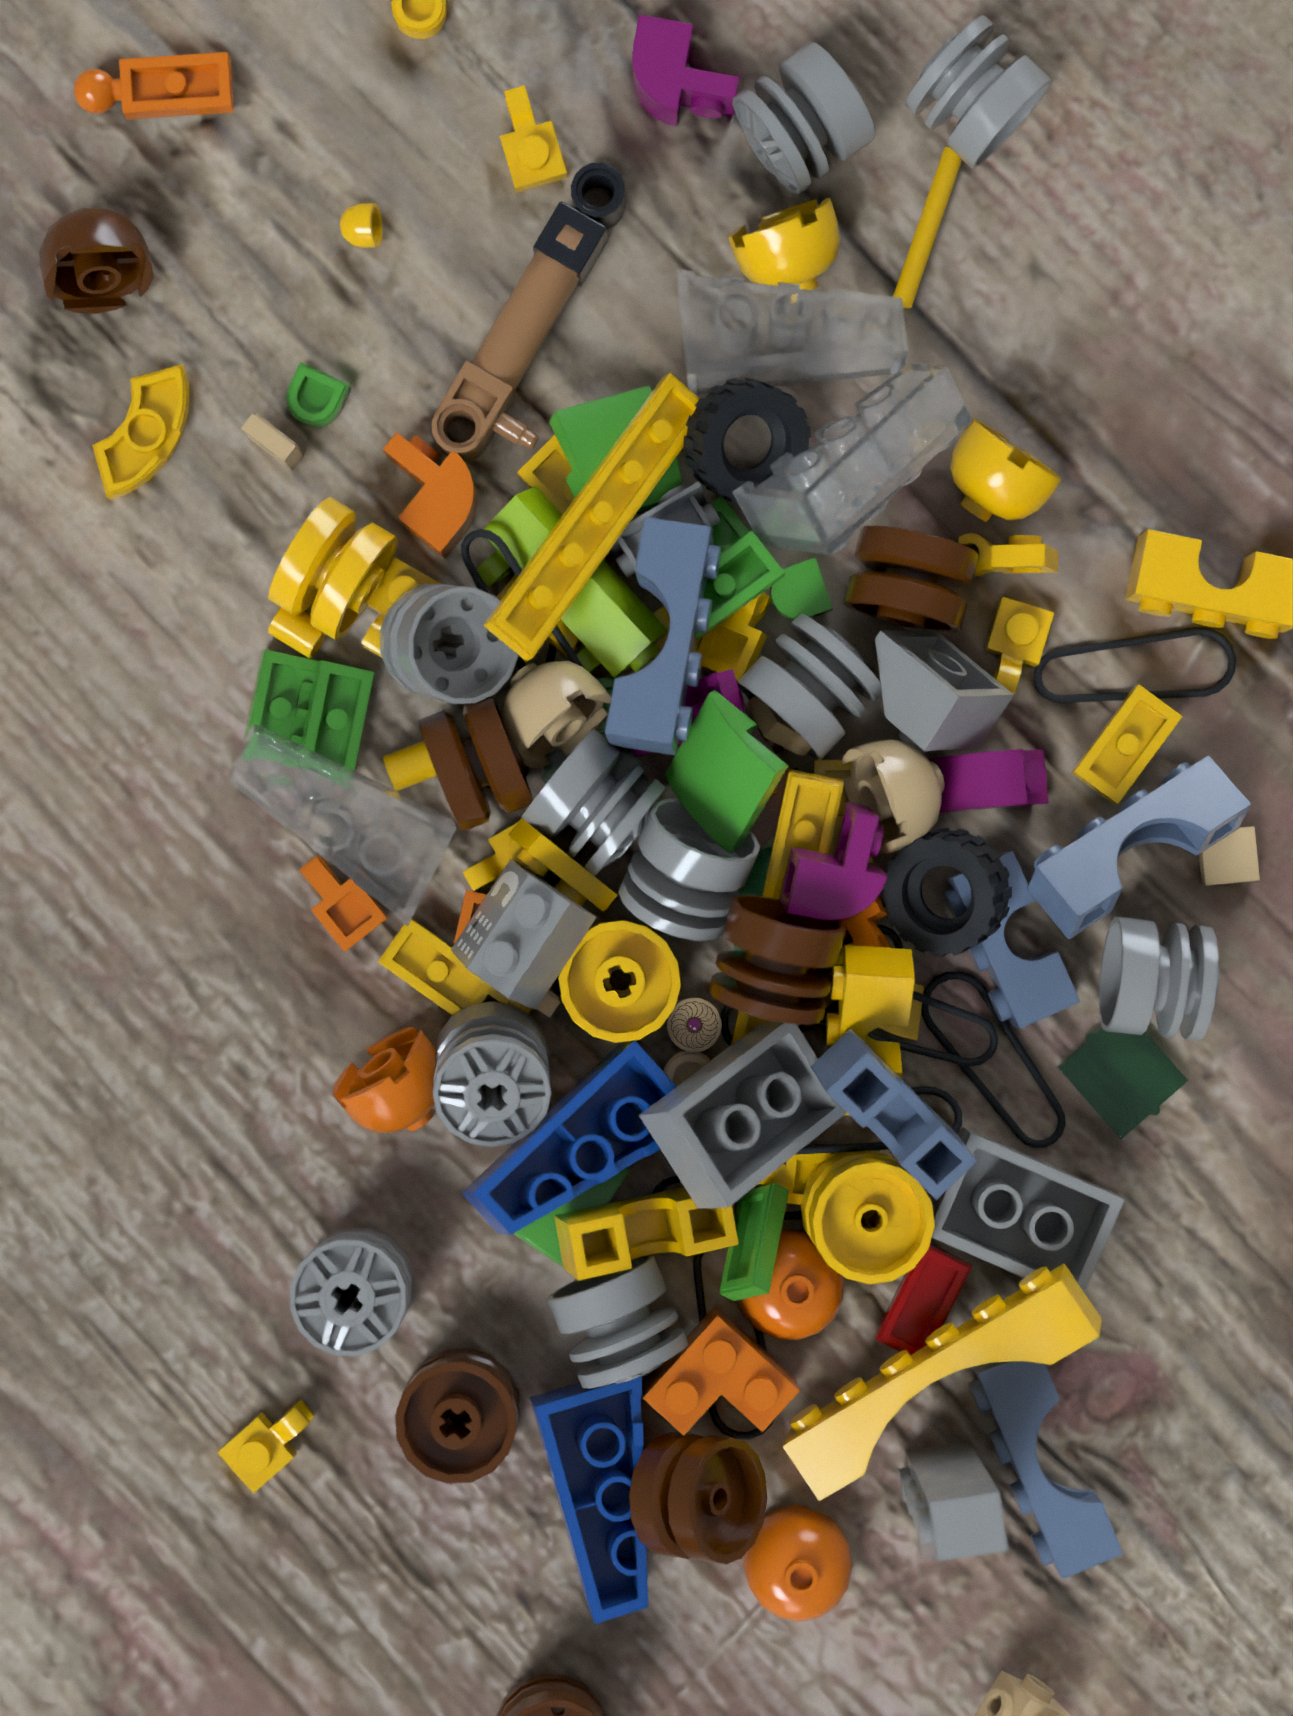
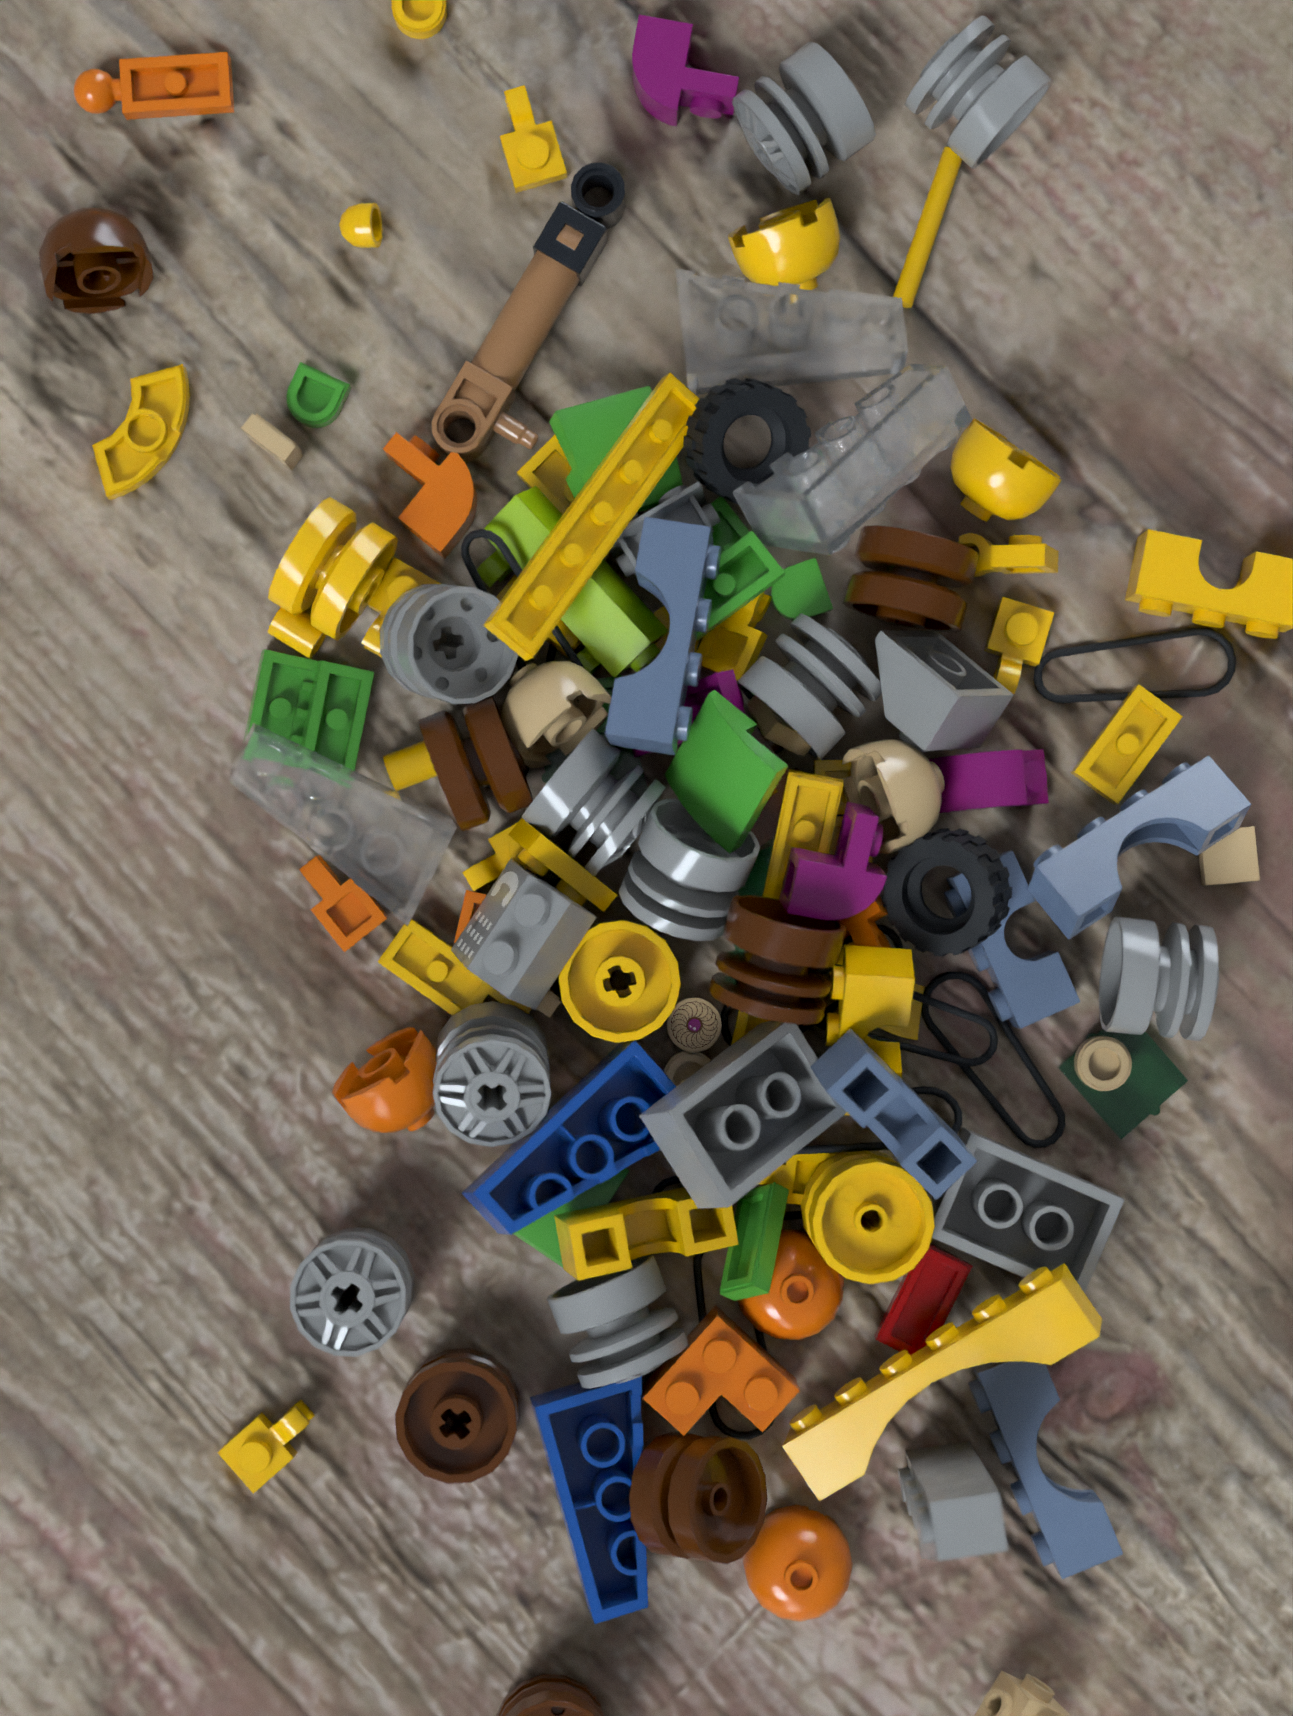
none -> tan tile [1074,1035,1132,1091]

